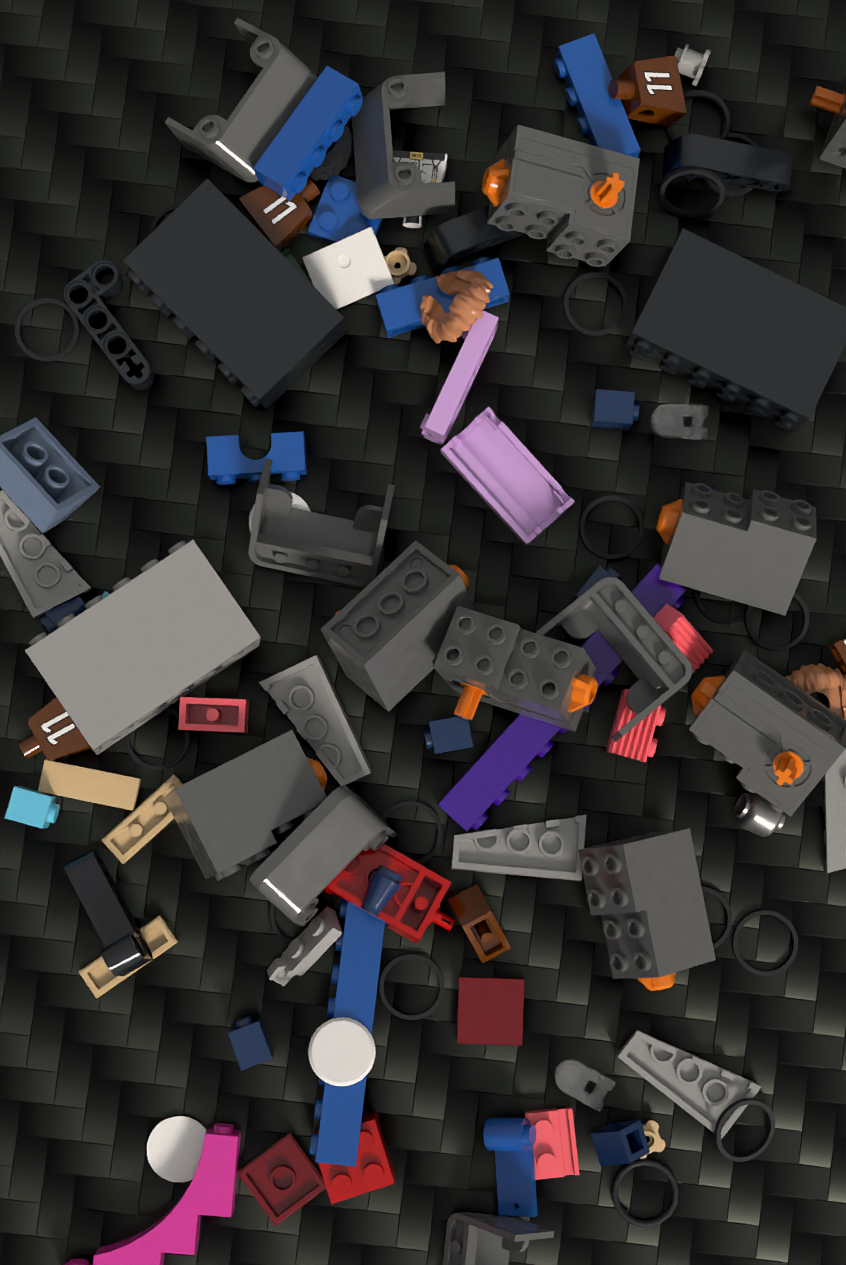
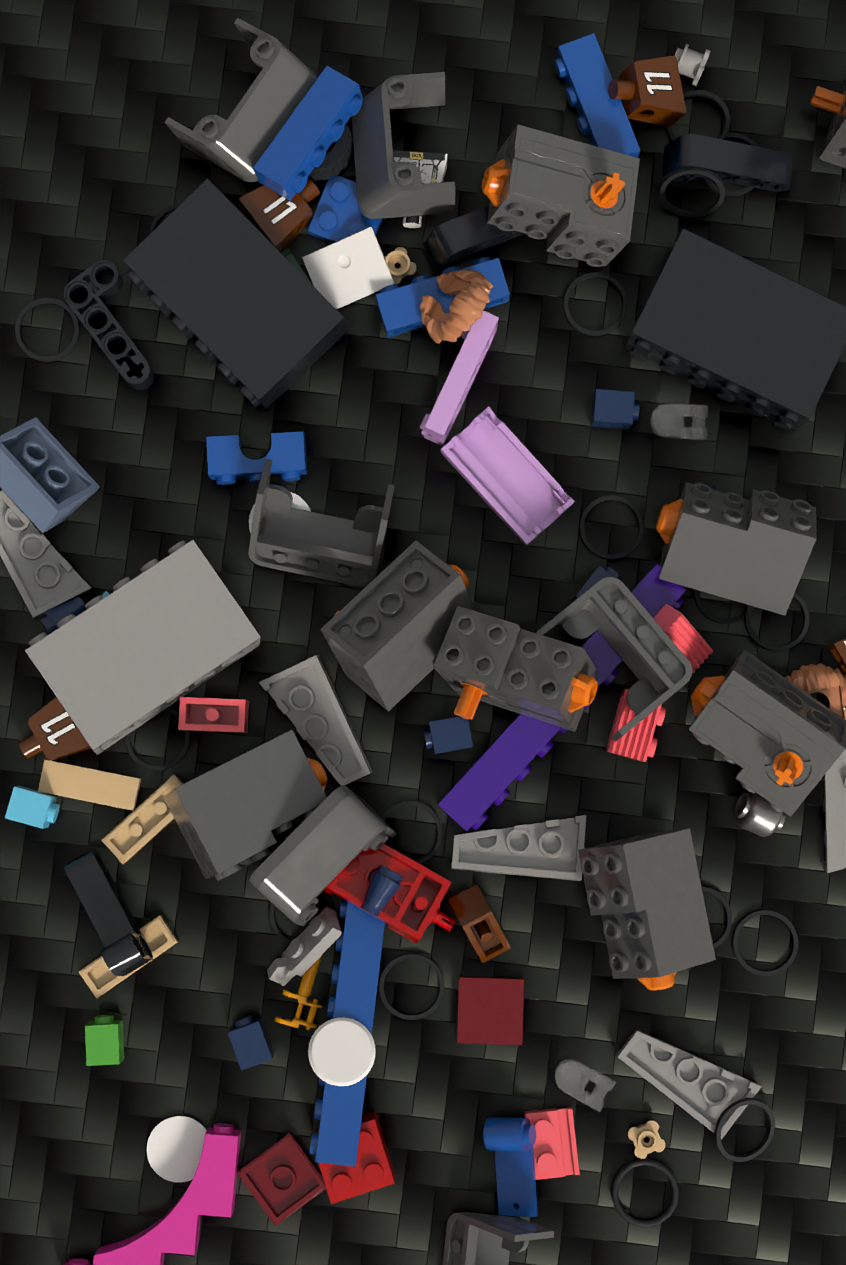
dark blue brick [591,1120,650,1166] -> none
none -> bright green brick [85,1015,125,1066]
none -> light orange piece [274,955,323,1030]

